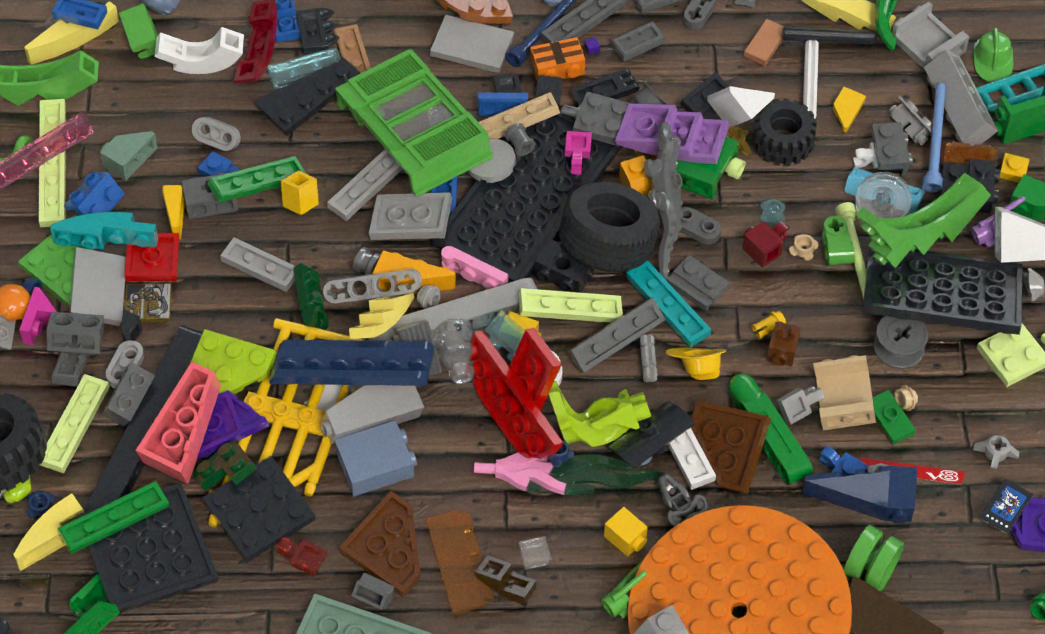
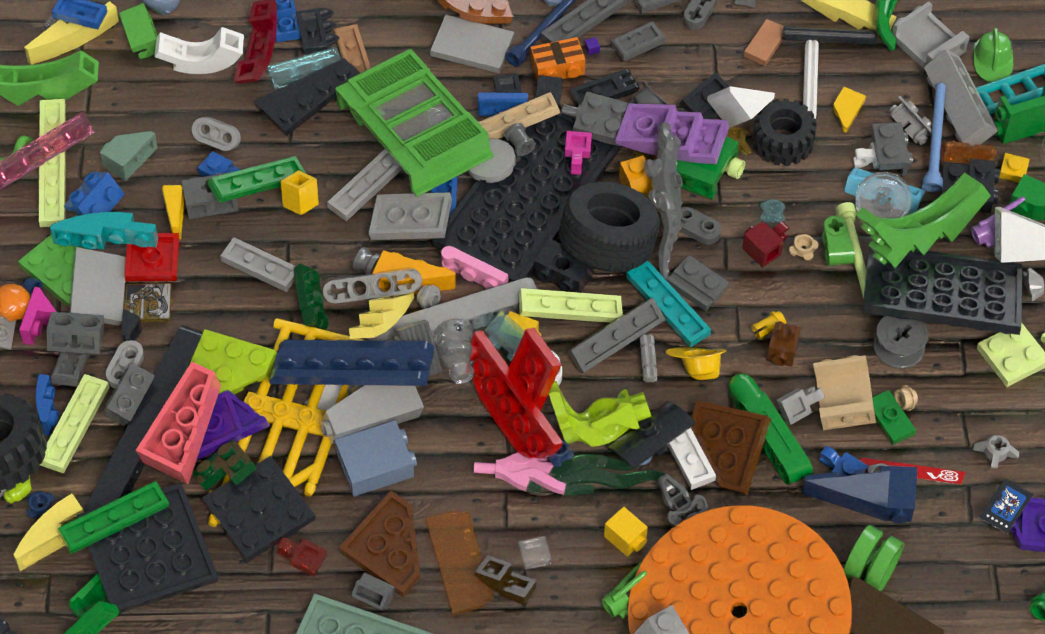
none -> blue slope [36,374,59,436]

